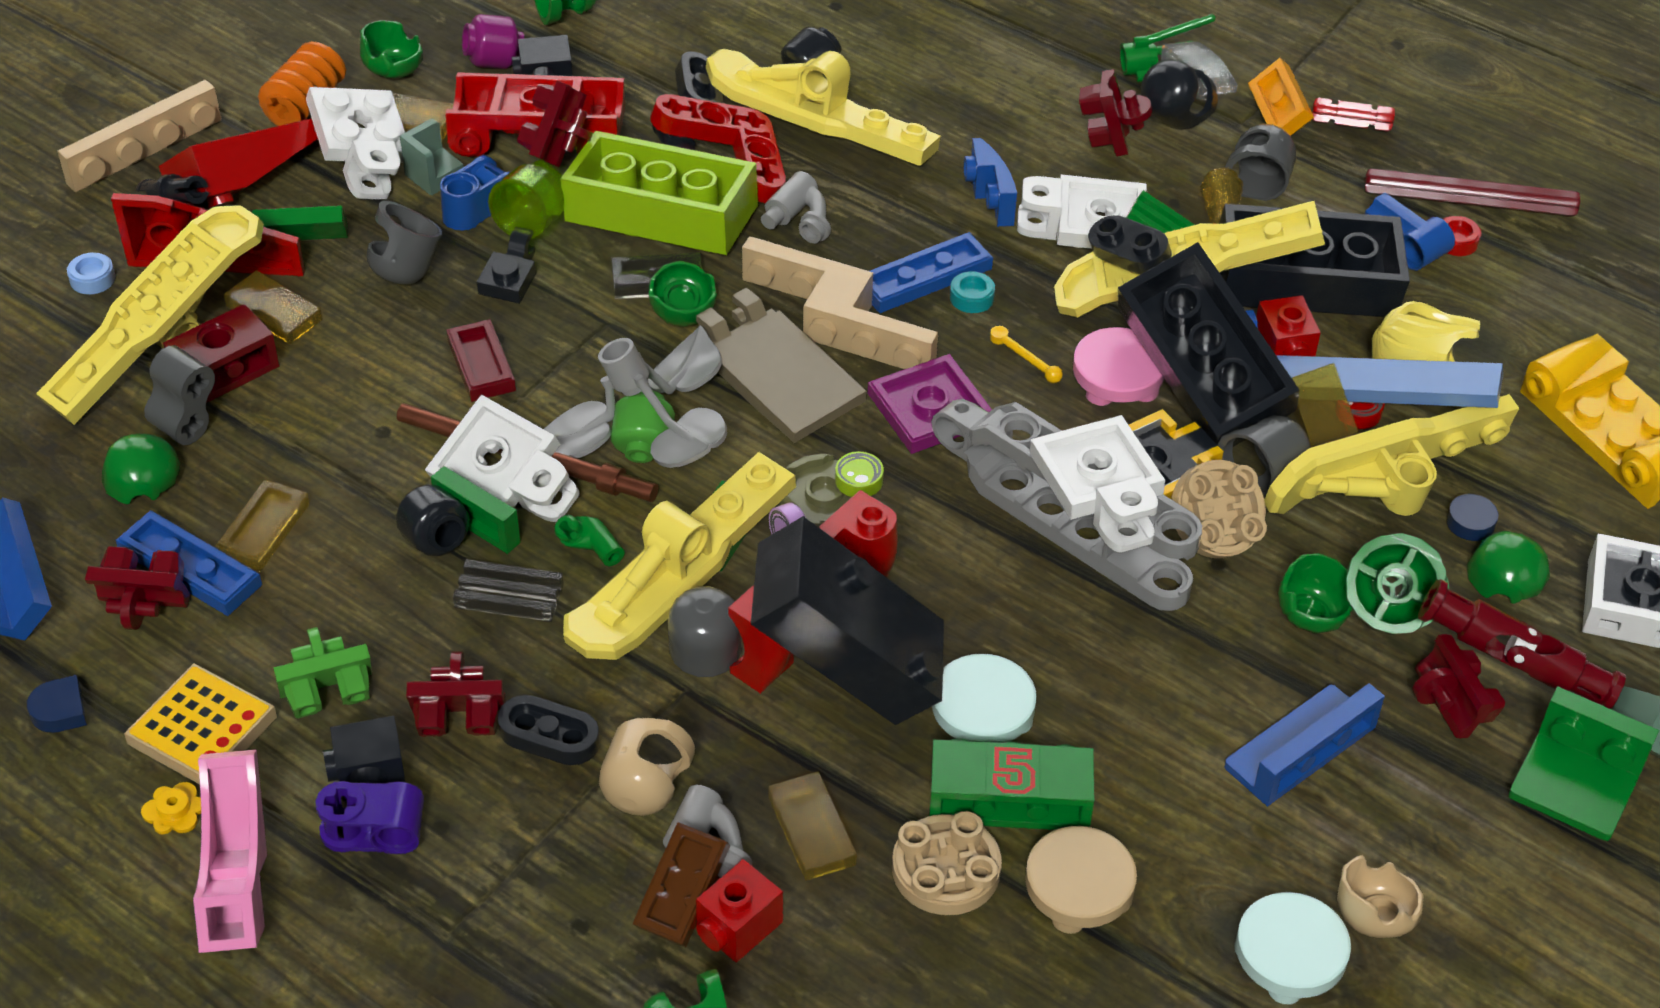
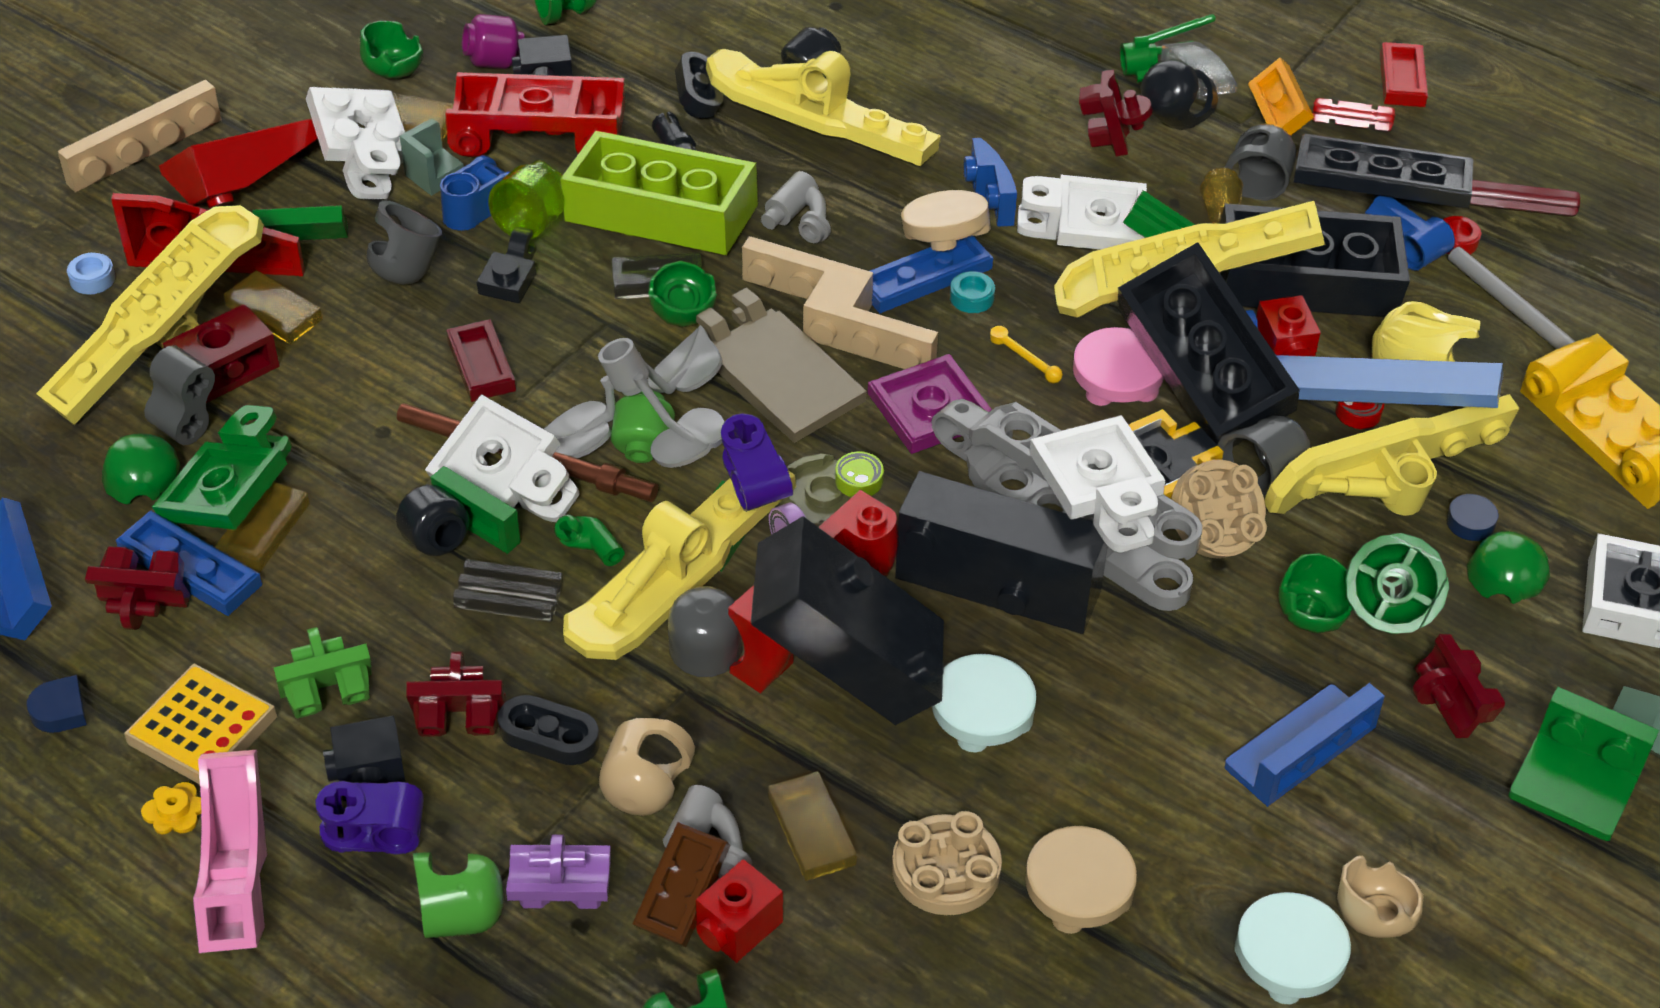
black pin [135,174,208,204] -> none
orange piece [258,41,346,126] -> none
dark red hips [517,81,593,167] -> none
red beam [650,94,786,203] -> none
green brick [929,739,1094,830] -> none
black plate [1088,215,1172,275] -> none
clear yellow tile [1292,363,1359,447] -> none
dark red piece [1418,579,1626,709] -> none
none -> green plate [152,405,292,530]
none -> bright green helmet [413,852,504,938]
none -> medium lavender hips [506,835,611,909]
none -> dark purple piece [721,414,793,512]
none -> black brick [895,471,1108,635]
none -> tan tile [901,190,991,251]
none -> black plate [1294,134,1473,209]
none -> tile [1380,42,1428,107]
none -> light grey bar [1448,246,1576,349]

